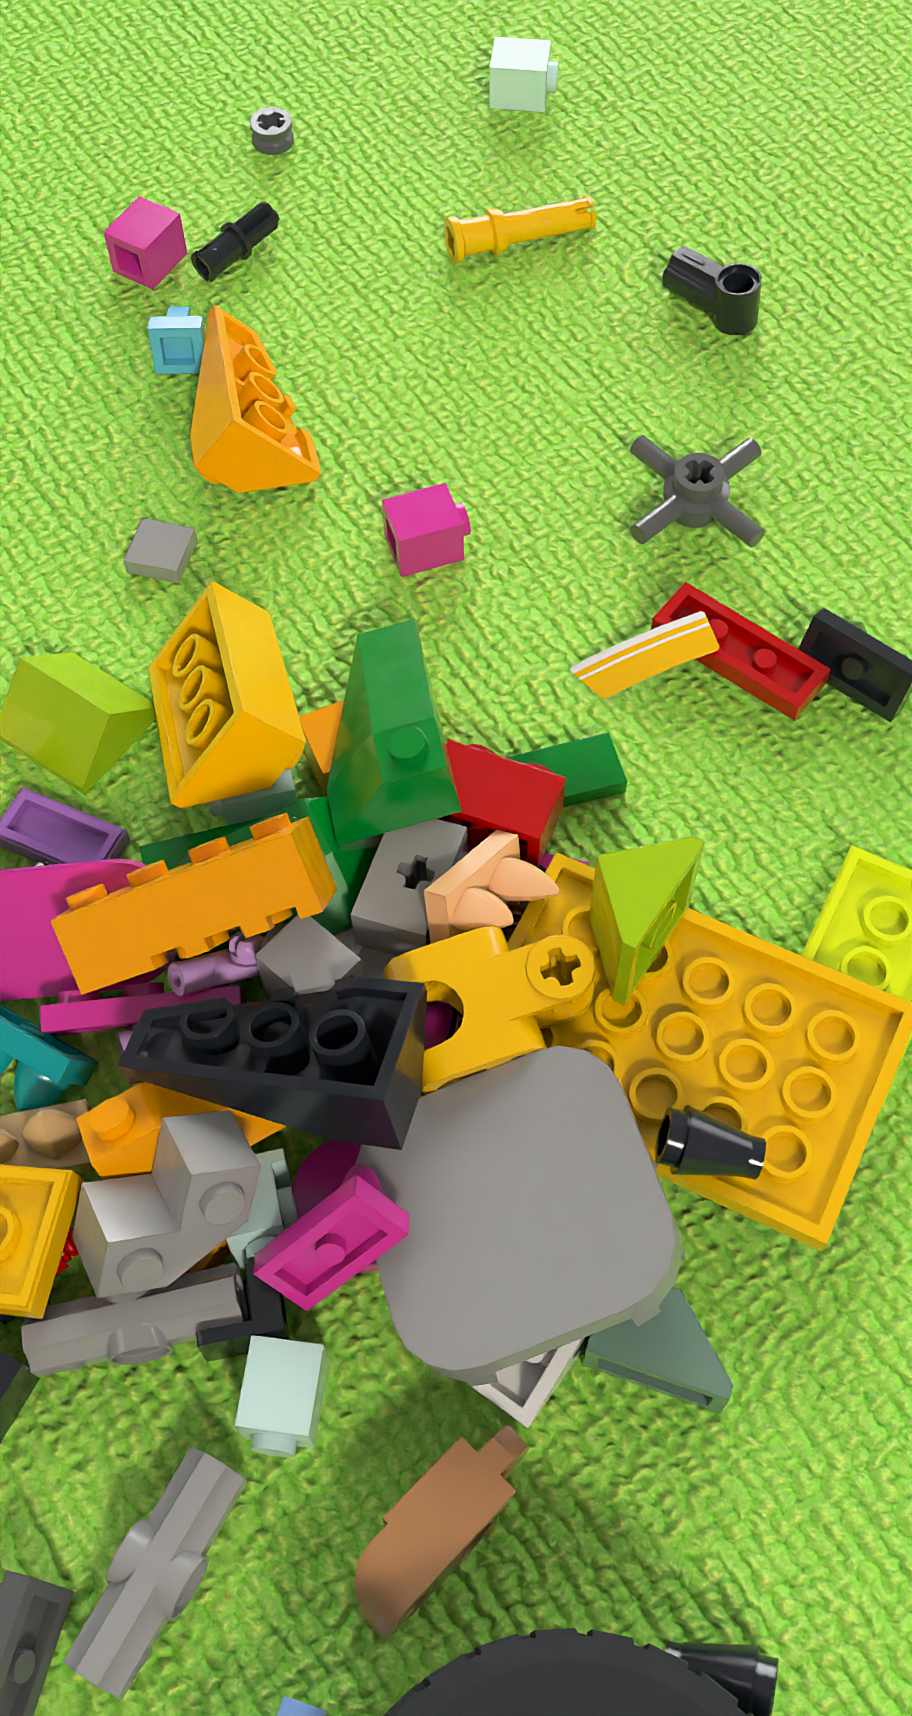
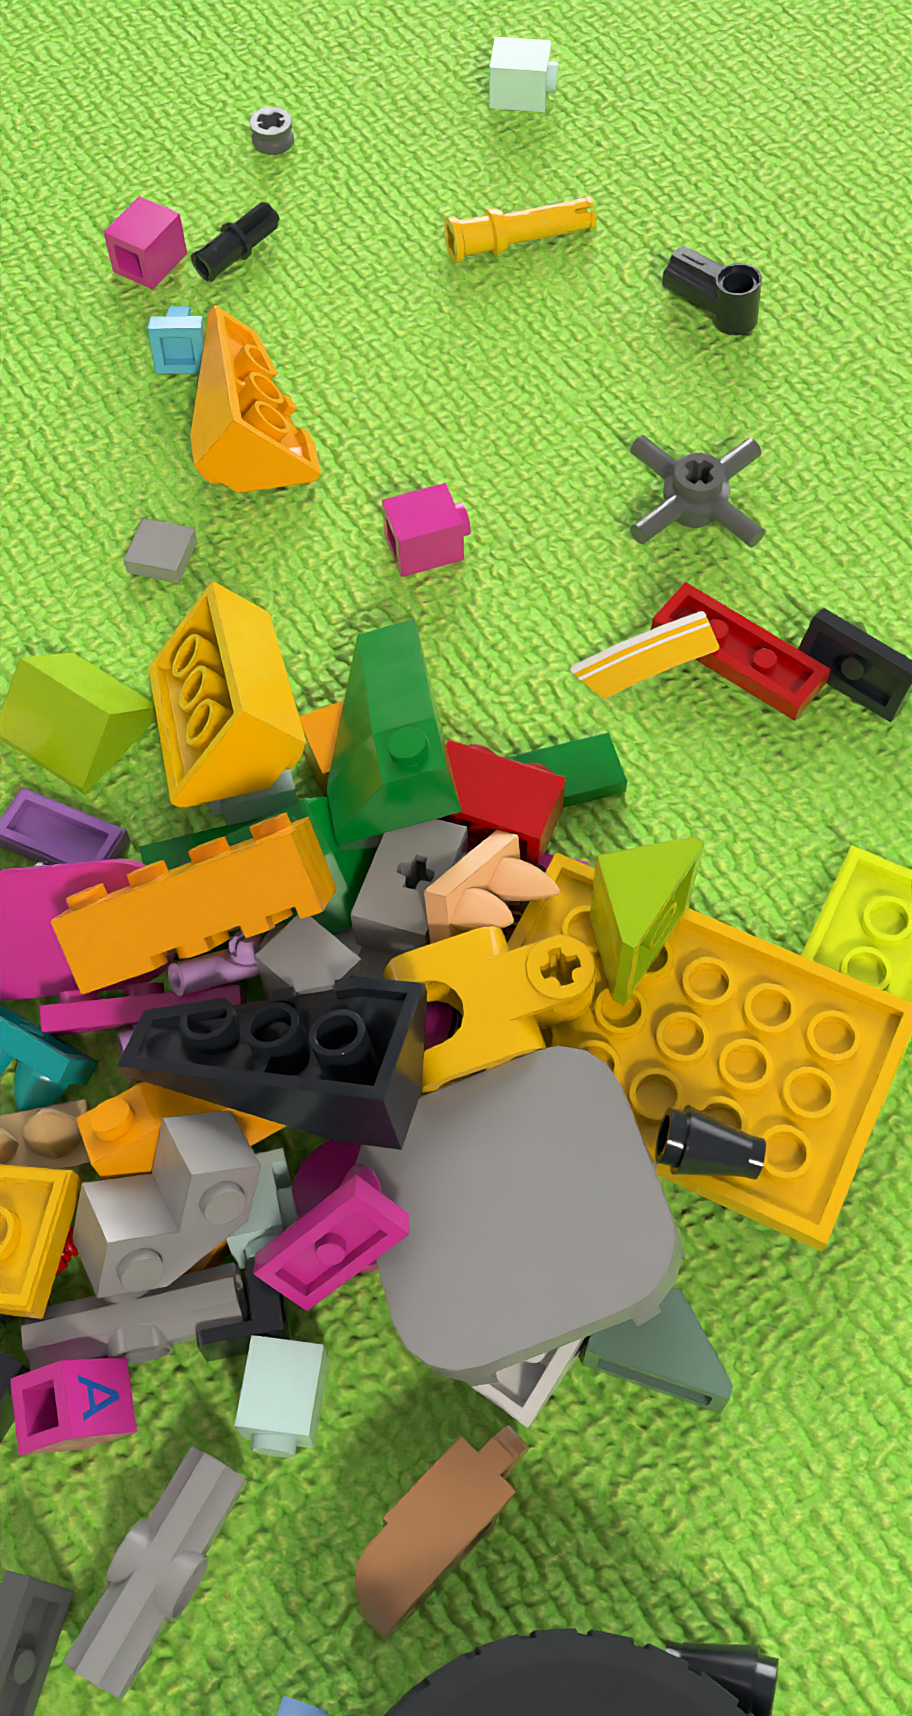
none -> dark pink brick [10,1357,137,1456]

